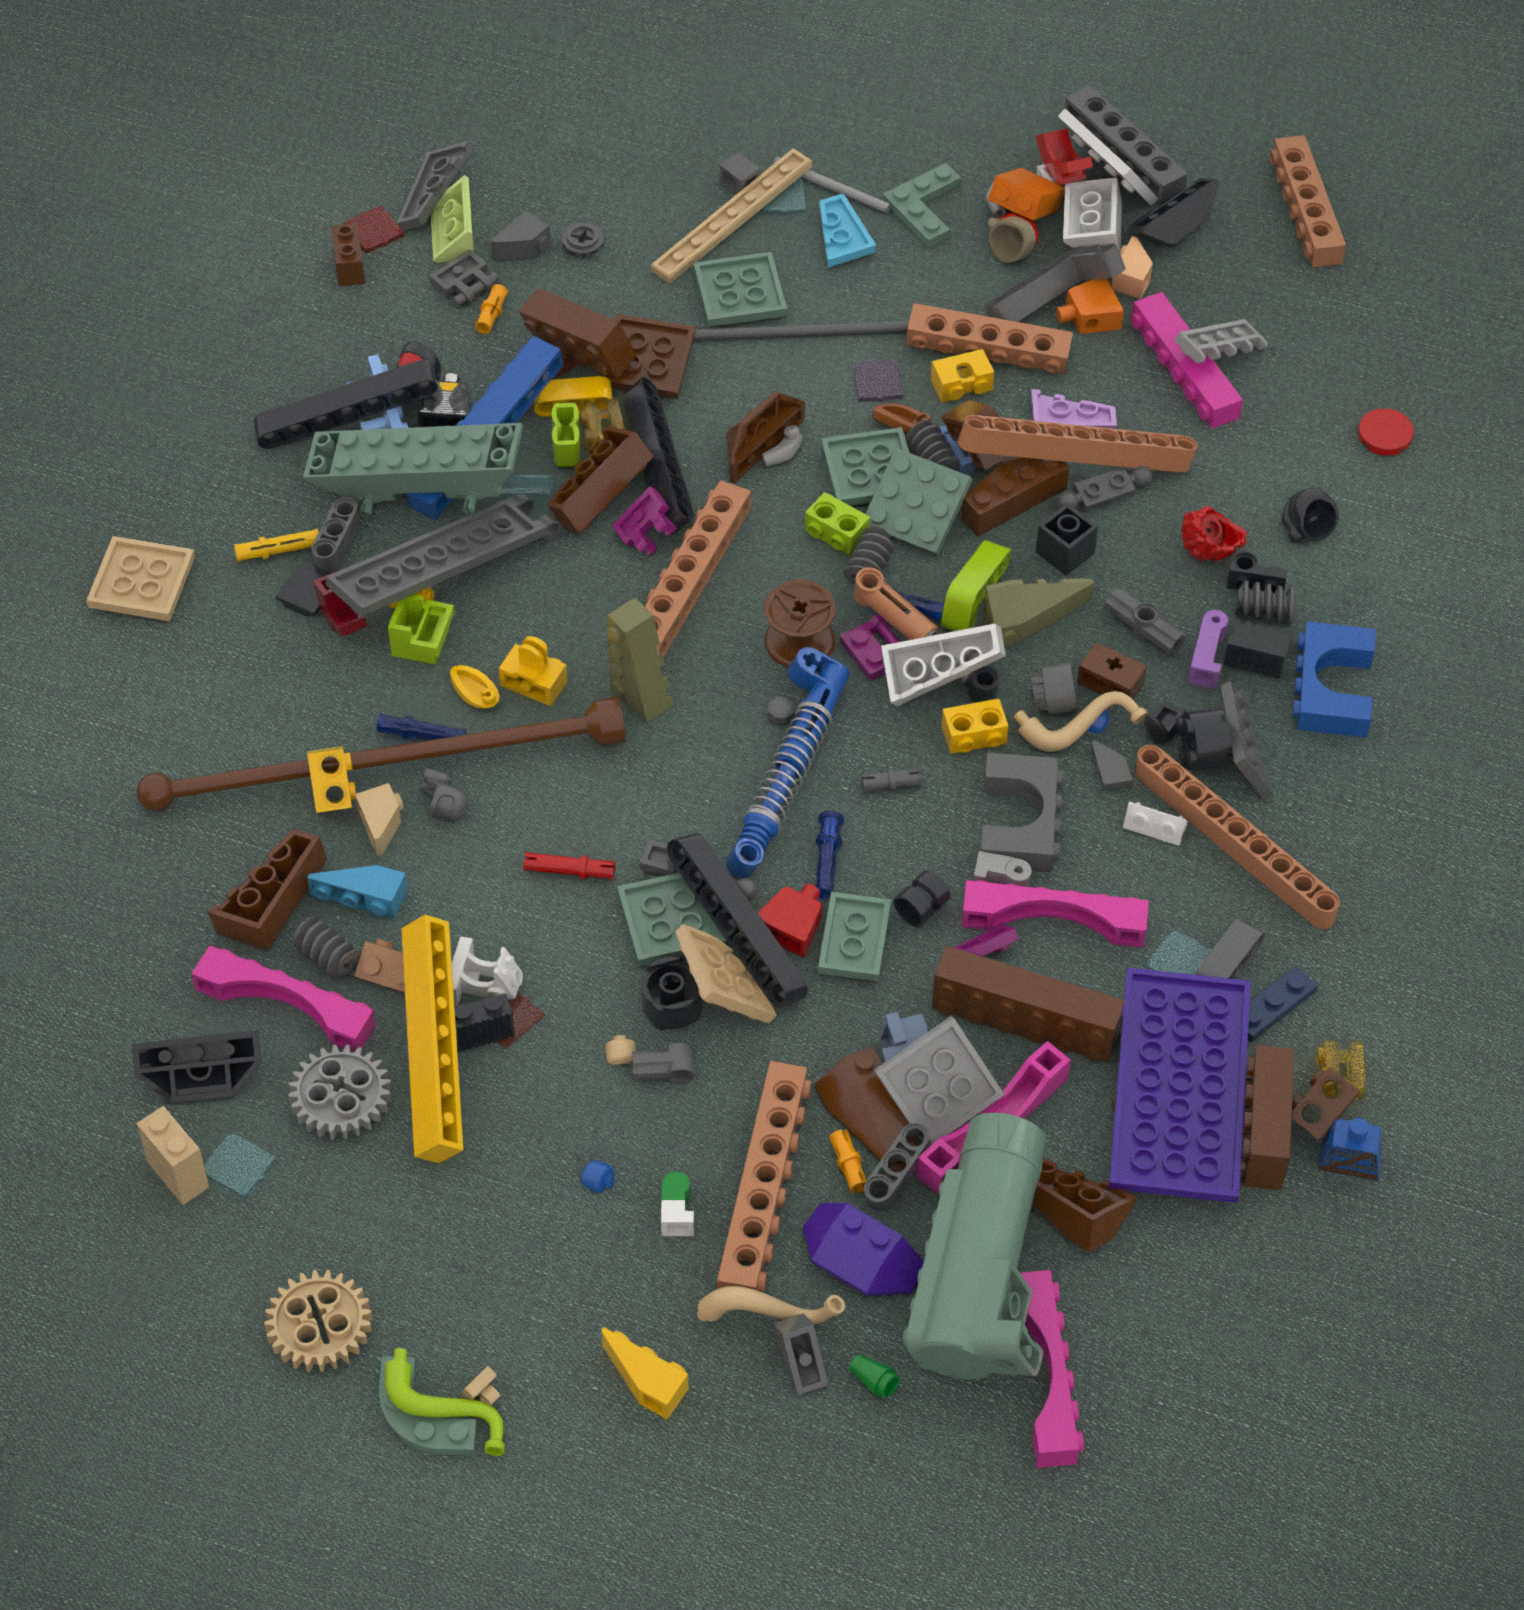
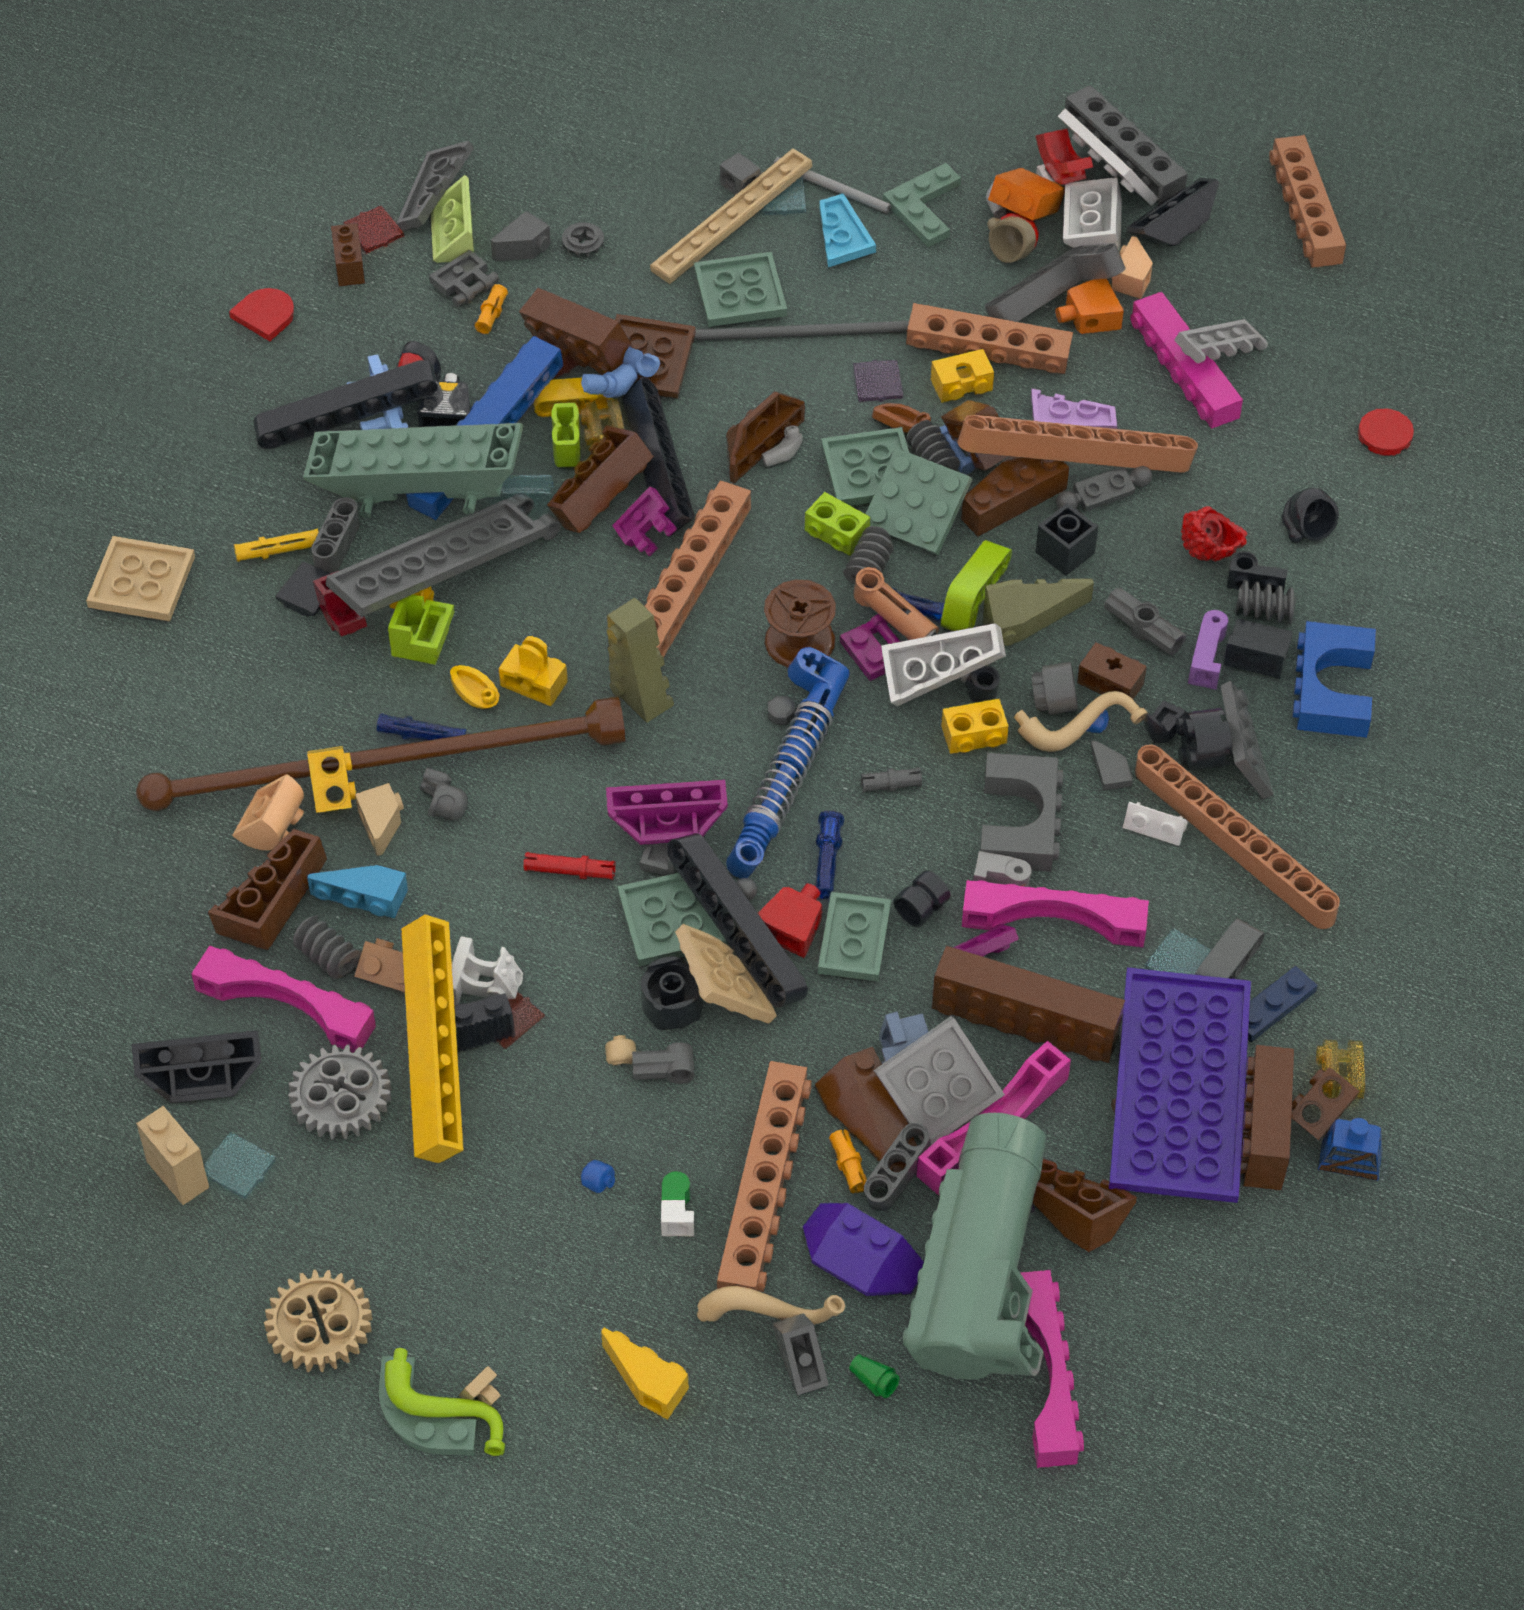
none -> red tile [229,288,294,342]
none -> light nougat brick [232,774,304,850]
none -> medium blue piece [581,347,660,398]
none -> magenta wedge [606,780,728,845]

